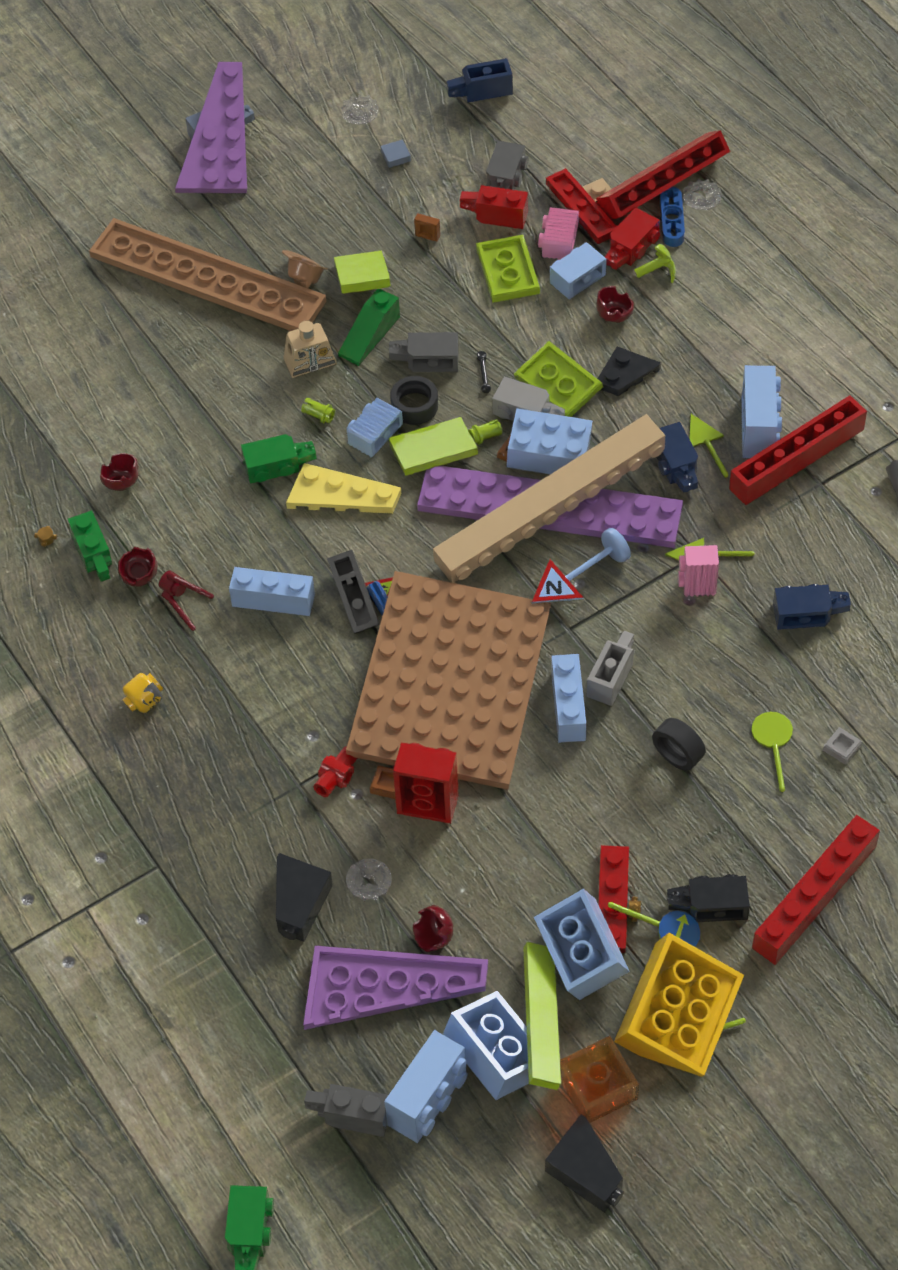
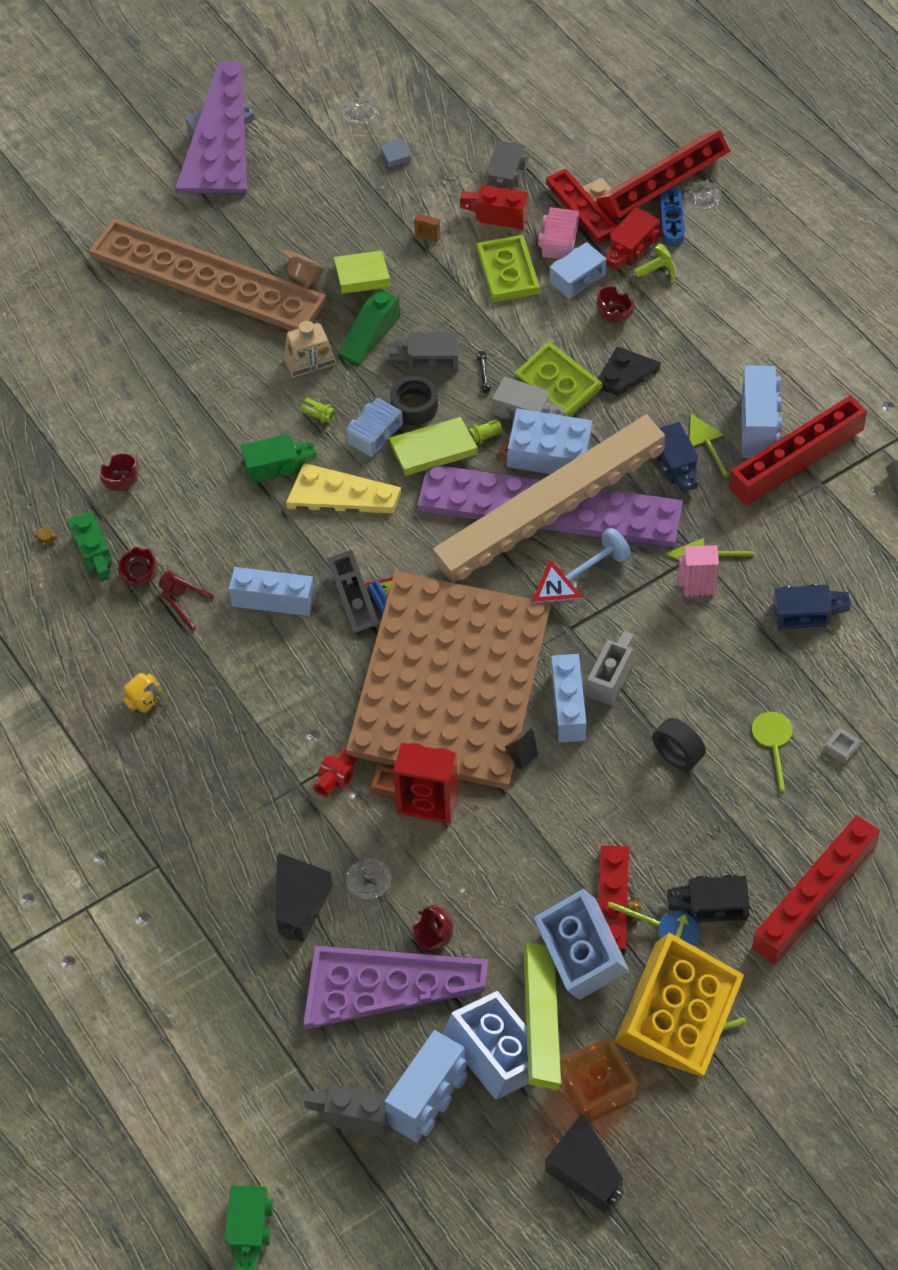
dark blue hinge [446,58,513,103] -> none
none -> black slope [505,728,538,769]

